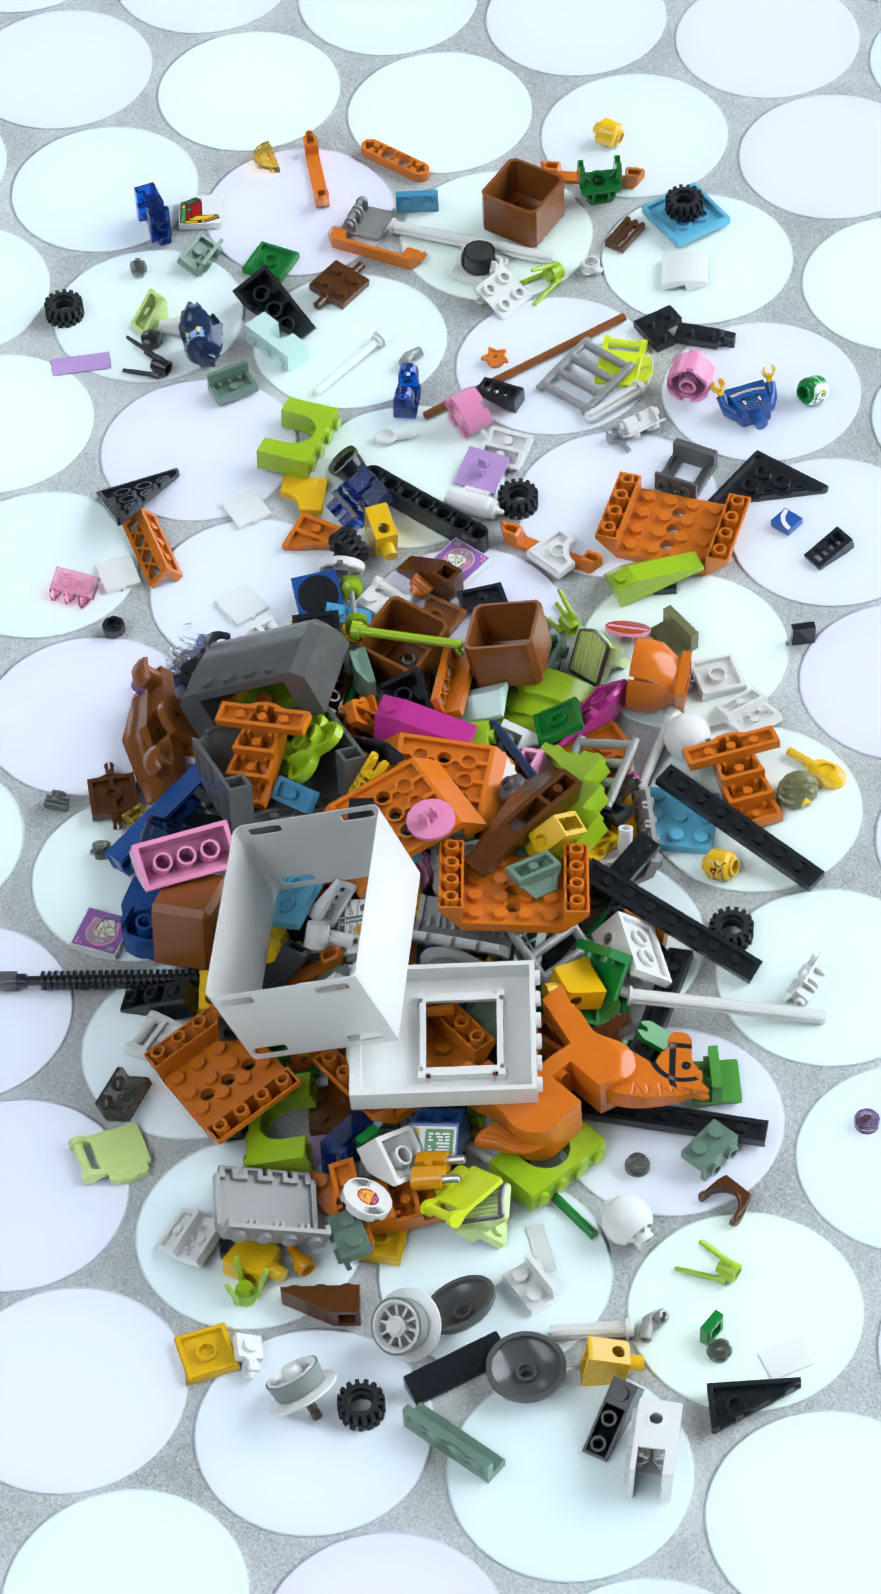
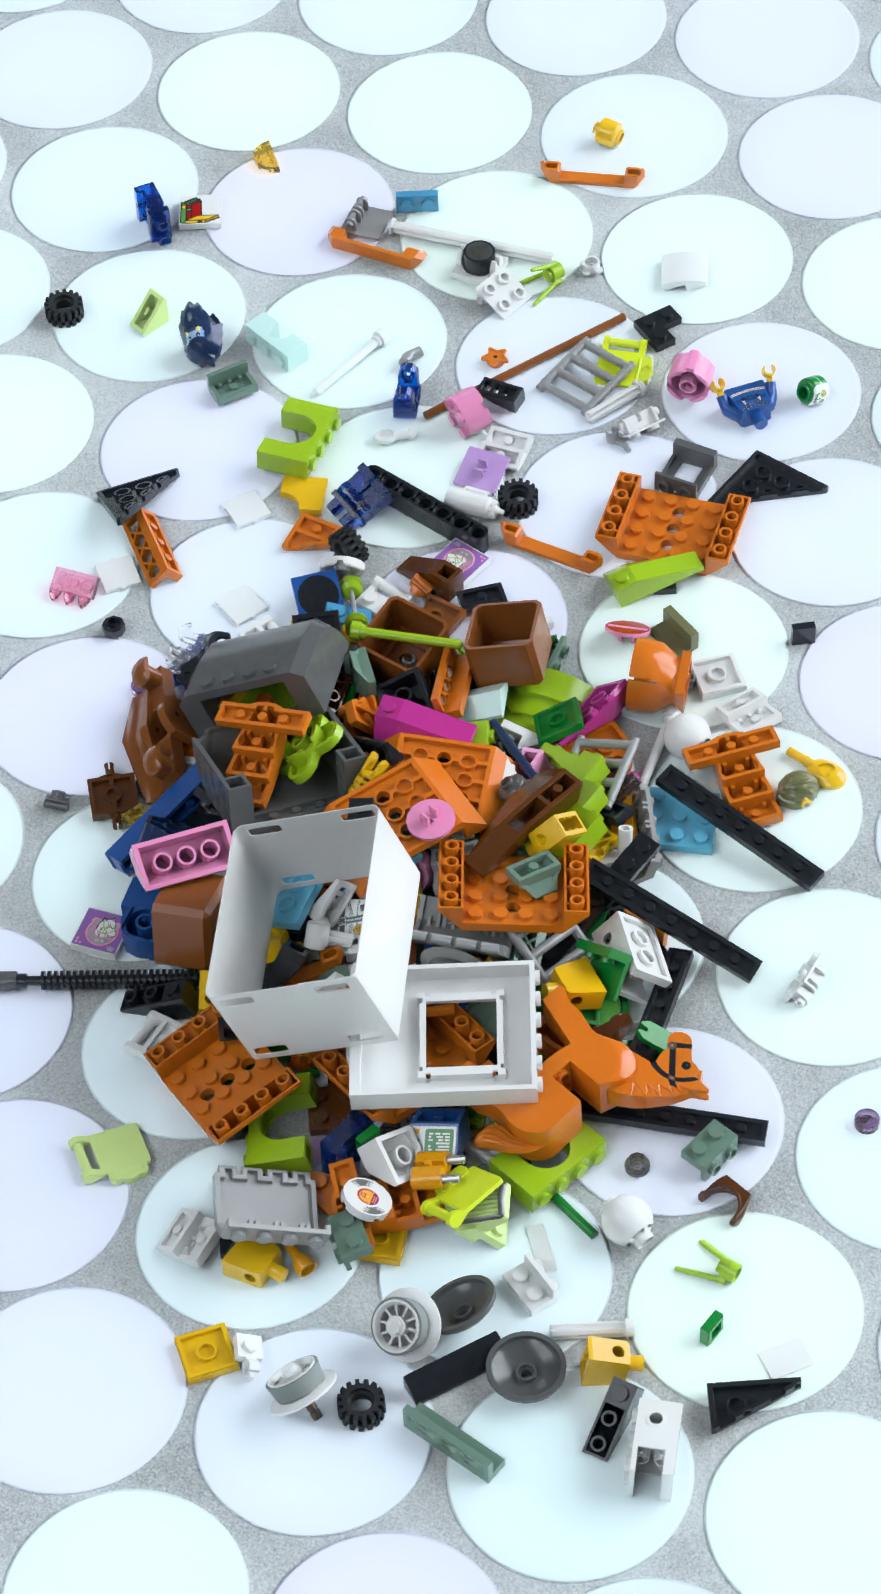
lavender sticker [51,351,111,376] -> none
clear smoke plate [90,840,111,860] -> none
clear smoke bracket [95,1067,153,1122] -> none
black plant [122,335,173,380] -> none
clear smoke plate [130,257,147,278] -> none
black tile [140,329,162,350] -> none
white cone [159,316,180,336] -> none
sand green bracket [177,231,224,277] -> none
lime plant [224,1255,269,1307] -> none
black wedge [232,264,317,340] -> none
green tile [242,241,300,283] -> none
dark azure plate [270,775,320,815] -> none
reddish brown slope [280,1283,361,1326] -> none
orange piece [303,129,330,207] -> none
reddish brown plate [309,260,370,310] -> none
black piece [328,445,365,482] -> none
orange beam [361,139,430,182] -> none
yellow torso [365,502,398,561] -> none
dark orange plate [481,158,565,248] -> none
white tile [527,528,575,579] -> none
lime plant [545,588,582,637] -> none
yellowish green piece [568,626,630,687] -> none
green piece [576,155,622,205] -> none
reddish brown tile [605,216,645,254] -> none
white axle [627,985,827,1024] -> none
light grey arm [638,1308,669,1343] -> none
medium azure plate [642,182,730,248] -> none
black tyre [665,184,704,223] -> none
black hinge [674,322,736,350] -> none
bright green bracket [691,1045,742,1106] -> none
yellow head [701,848,739,882] -> none
clear smoke plate [706,1338,733,1363] -> none
black tyre [709,906,754,950] -> none
blue tile [771,508,803,536] -> none
black slope [804,526,854,570] -> none

